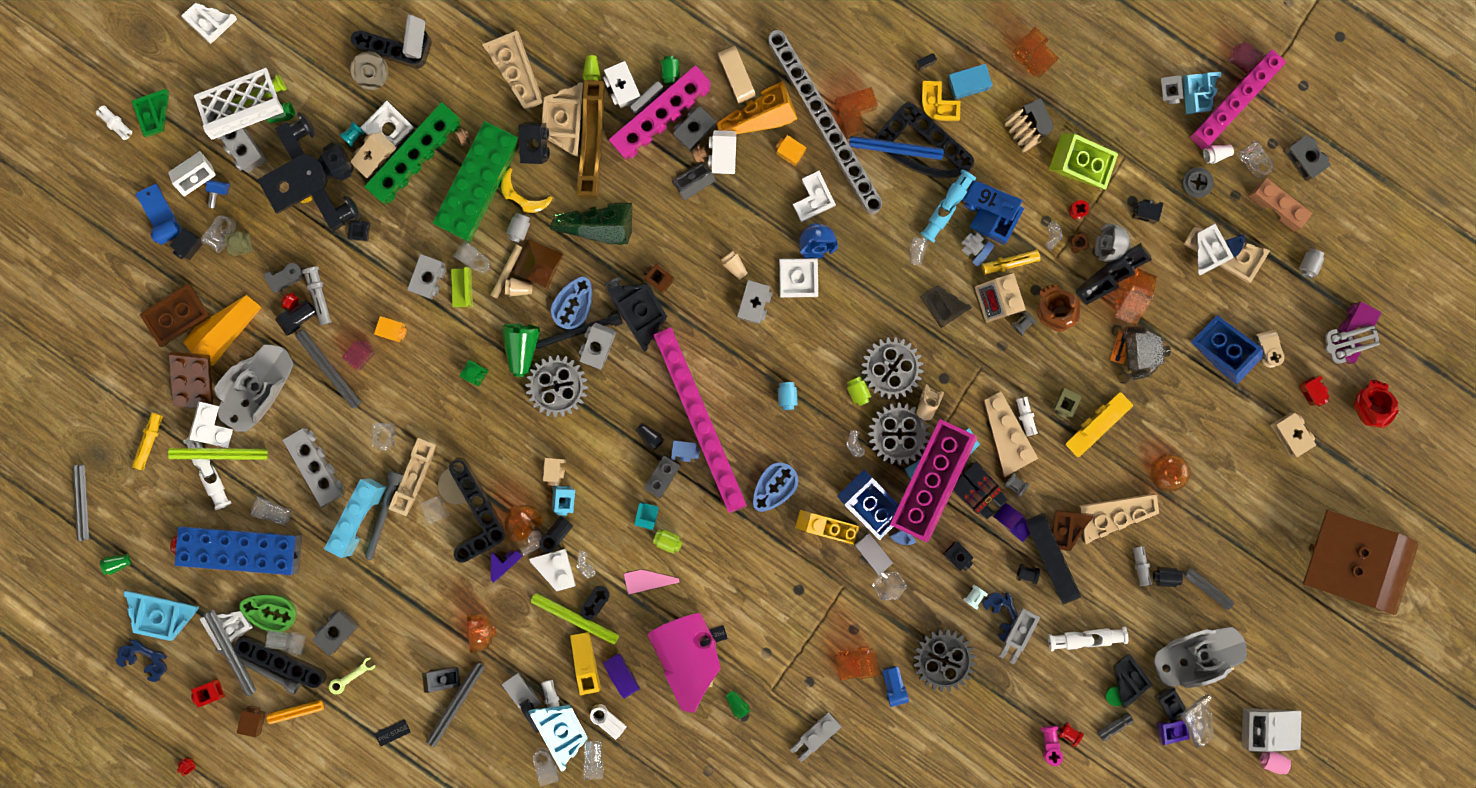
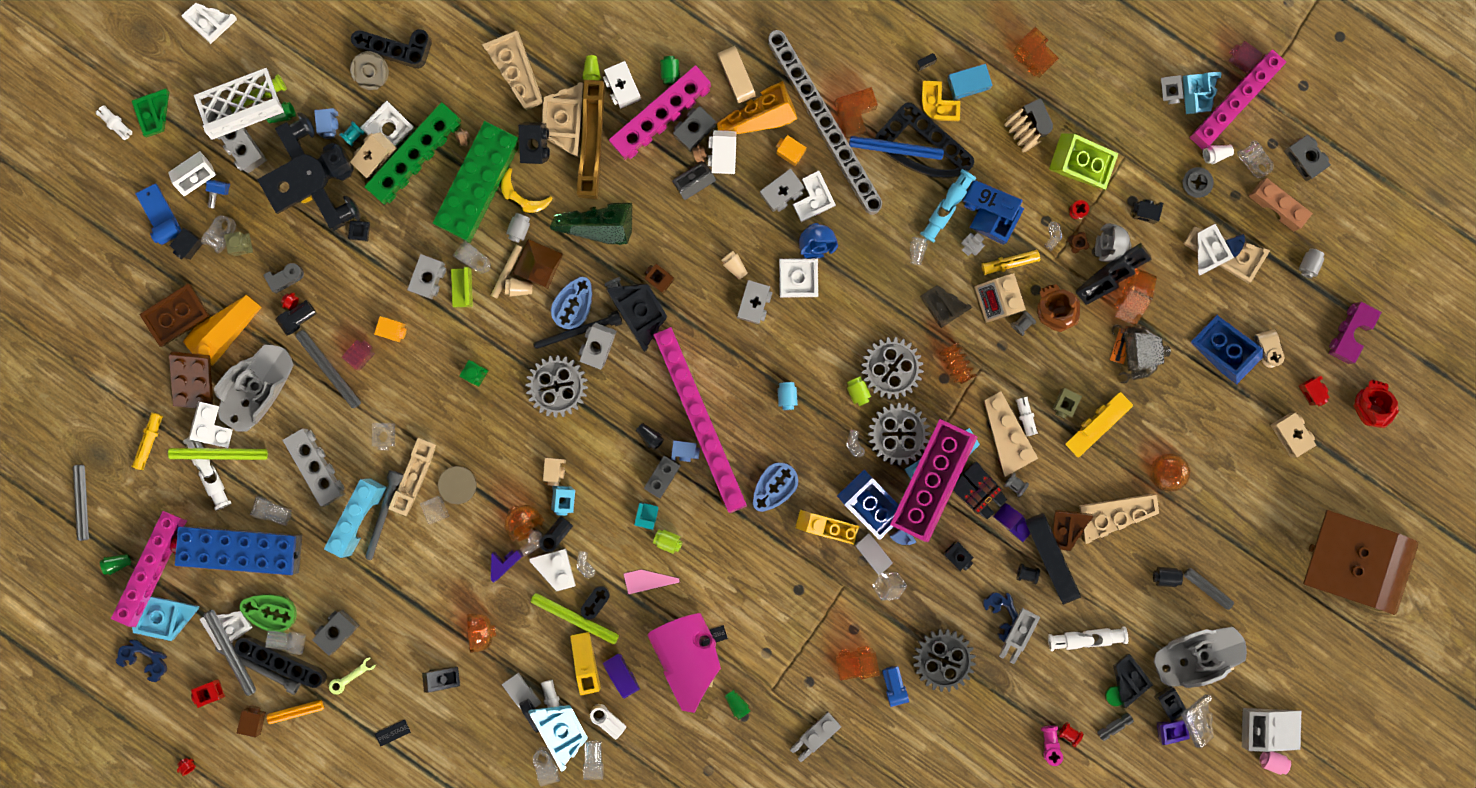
light grey pin [302,266,332,325] -> none
light grey slope [402,15,425,59] -> none
dark grey axle [426,661,485,747] -> none
black beam [449,457,506,563] -> none
green cone [501,324,540,377] -> none
light grey tile [630,81,664,115] -> none
tan piece [917,384,944,420] -> none
light aqua bush [963,584,988,610] -> none
medium blue tile [972,241,994,266] -> none
light grey pin [1132,546,1152,586] -> none
light grey piece [1325,325,1380,364] -> none
none -> dark pink brick [111,511,187,627]
none -> medium blue brick [314,108,339,139]
none -> light grey brick [760,169,804,212]
none -> clear orange piece [939,342,978,384]

